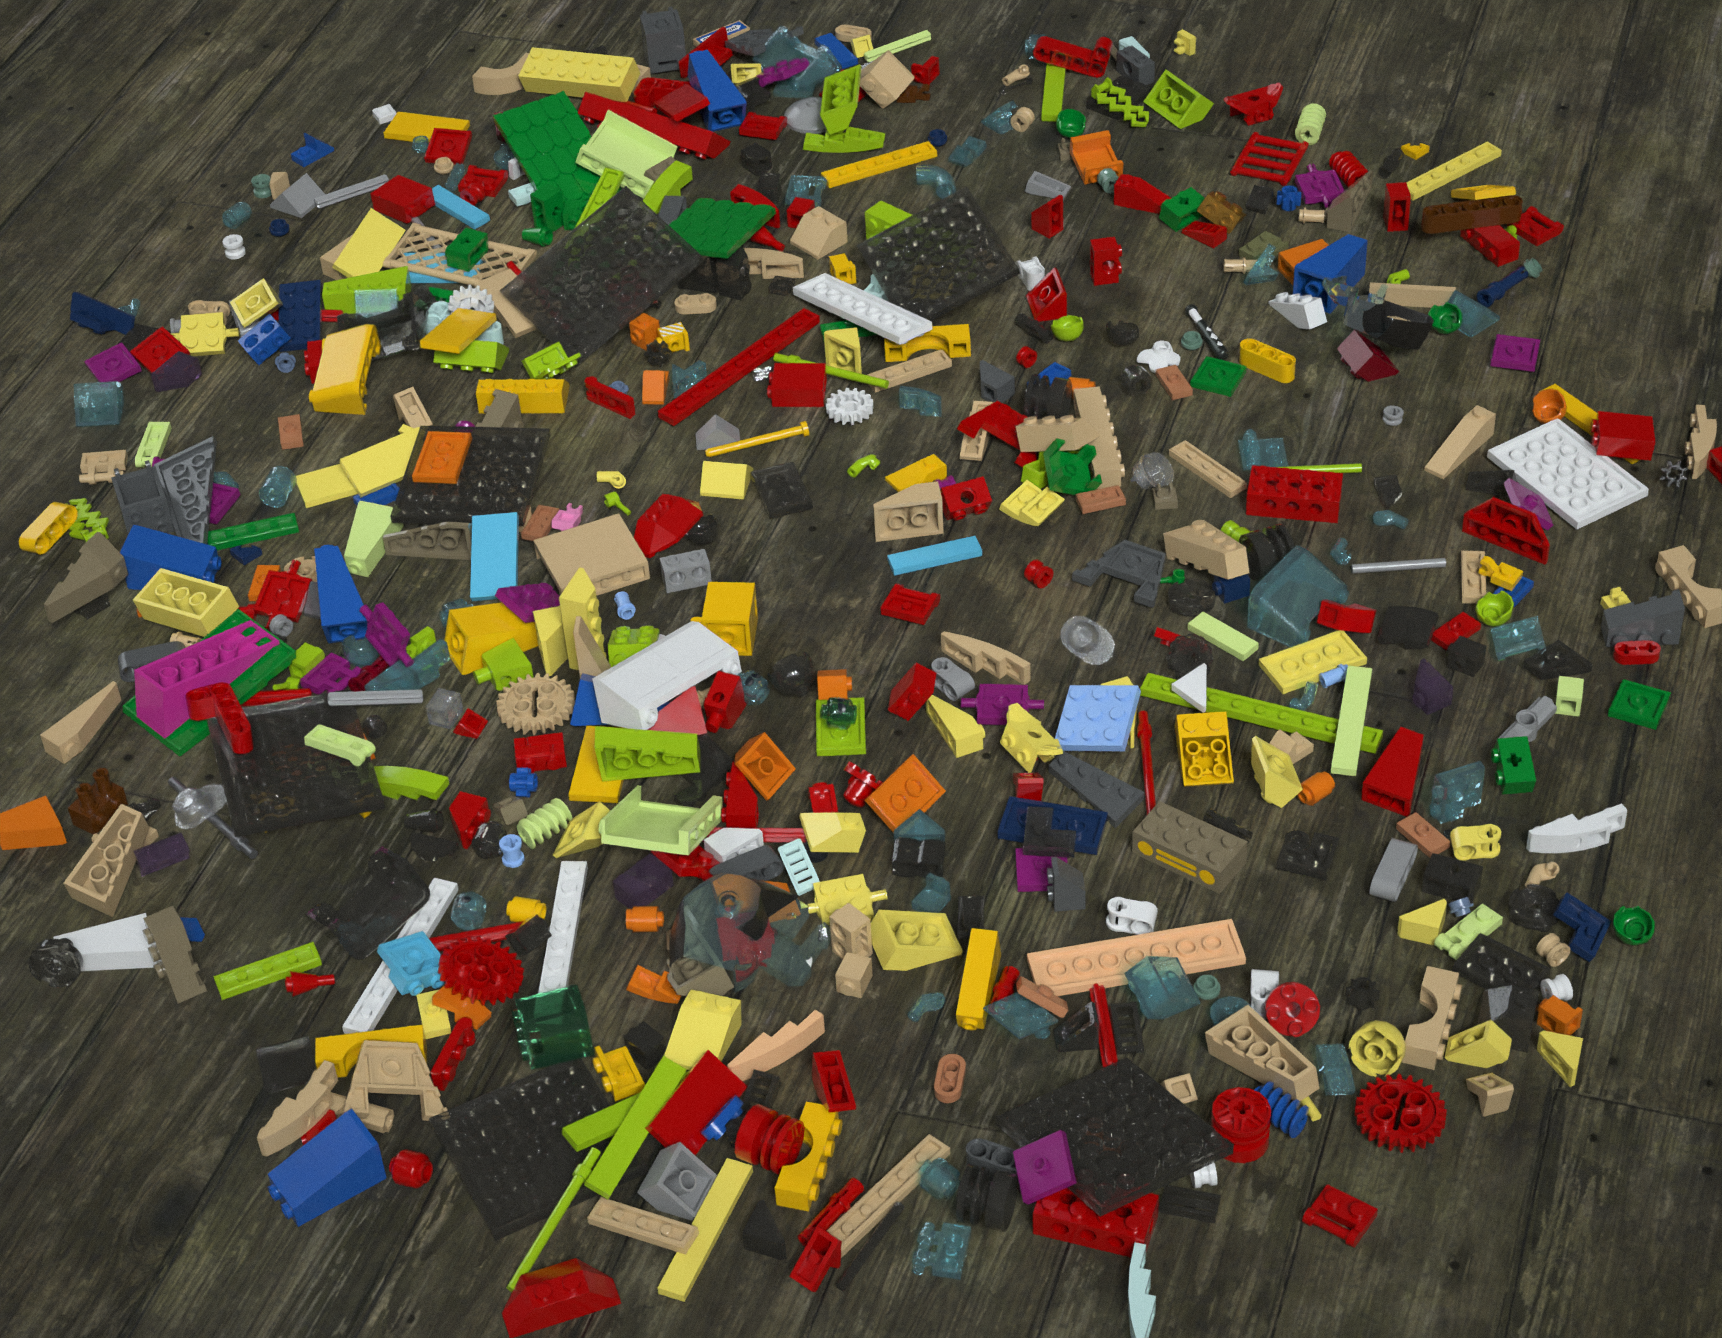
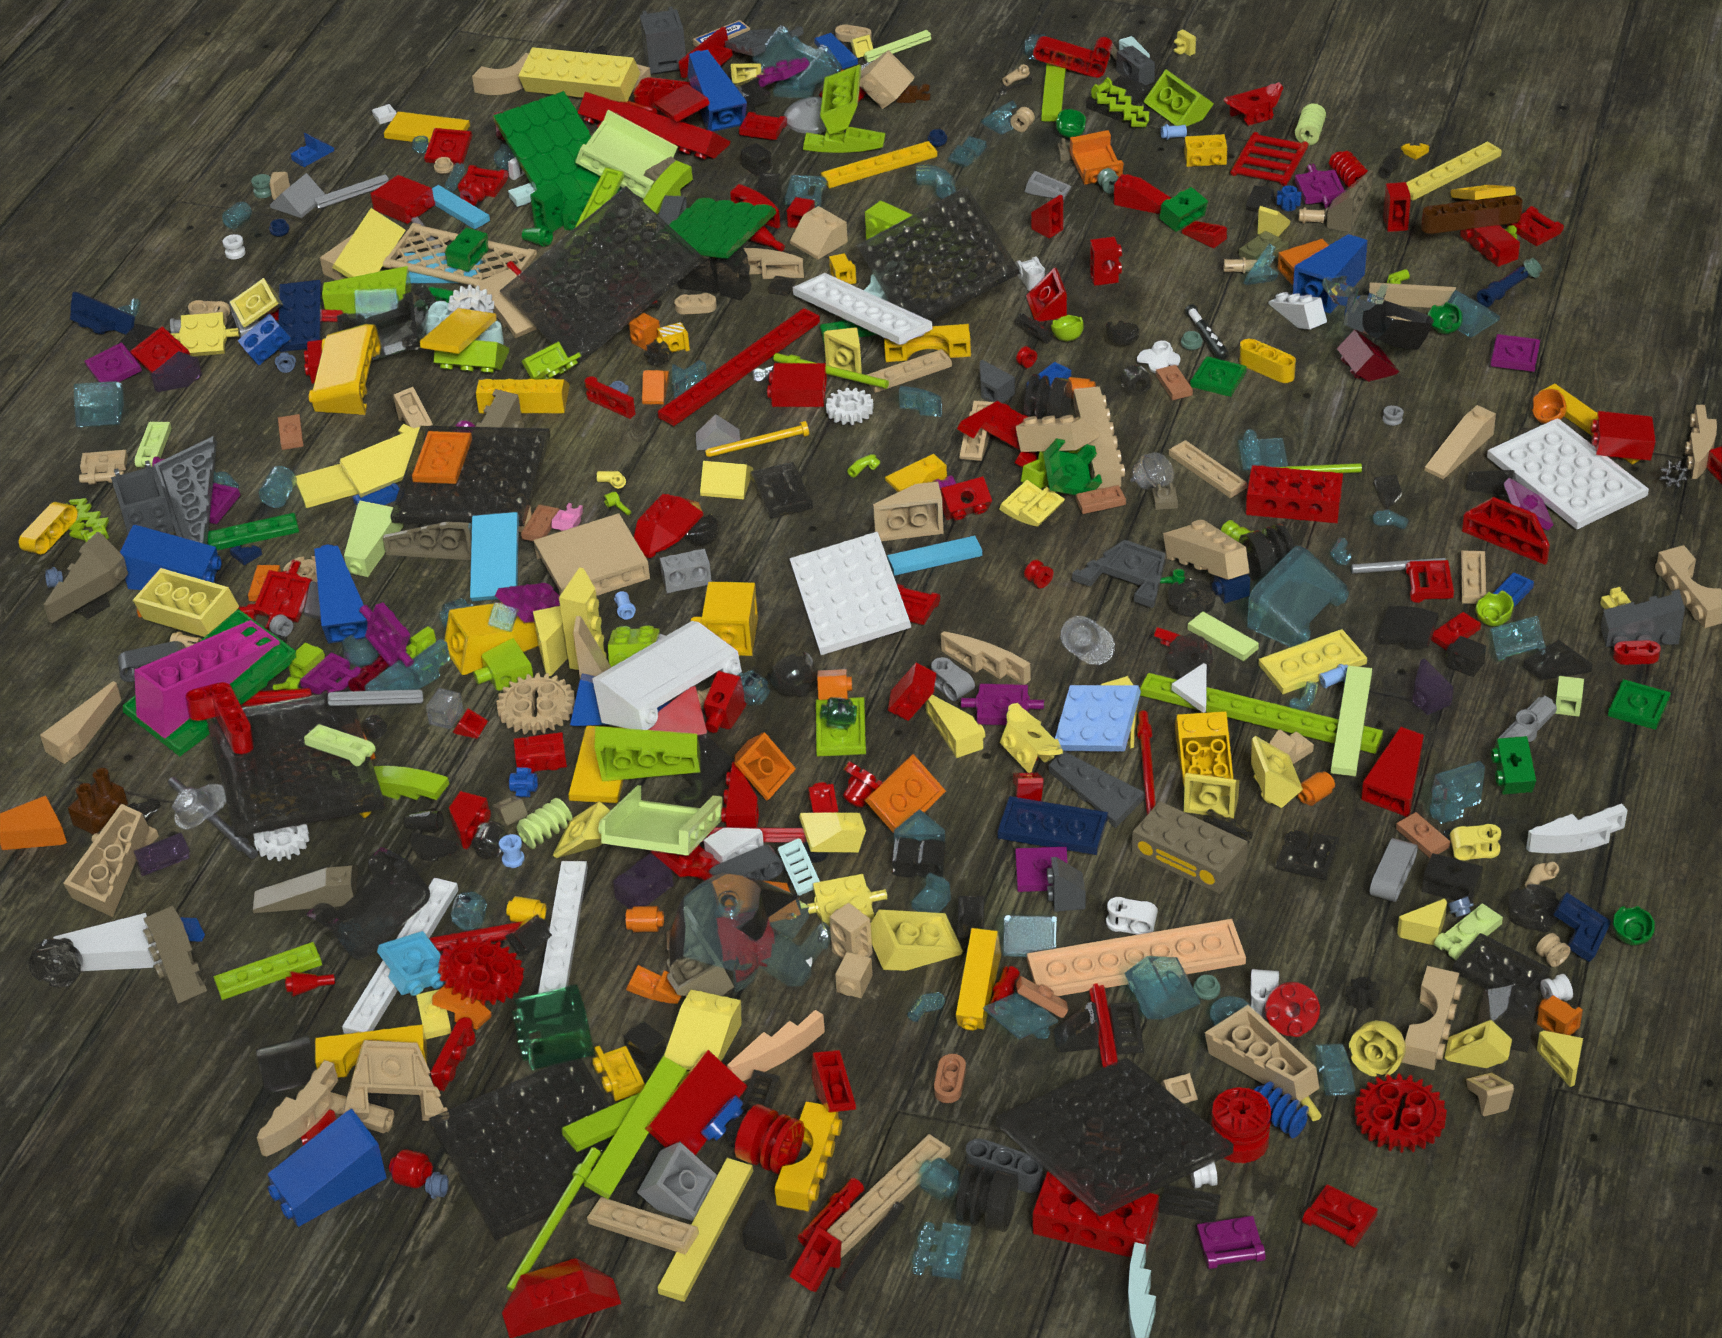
red bracket [911,56,940,85] -> none
magenta plate [1013,1130,1077,1205] -> none
clear smoke plate [1023,806,1077,858] -> none
pearl gold bracket [1197,191,1246,234] -> none
red slope [1317,599,1376,633] -> none
yellow plate [1478,556,1523,591] -> none
none -> sand blue plate [45,567,63,588]
none -> white gear [253,814,310,861]
none -> dark tan wedge [253,865,358,913]
none -> sand blue plate [425,1172,448,1199]
none -> clear light blue tile [488,602,519,632]
none -> white plate [790,532,911,655]
none -> clear light blue slope [1003,914,1058,957]
none -> light blue pin [1161,124,1187,140]
none -> yellow brick [1184,134,1227,167]
none -> light yellow slope [1184,773,1239,819]
none -> magenta plate [1197,1216,1265,1269]
none -> light yellow slope [1258,206,1291,237]
none -> red plate [1405,560,1454,603]

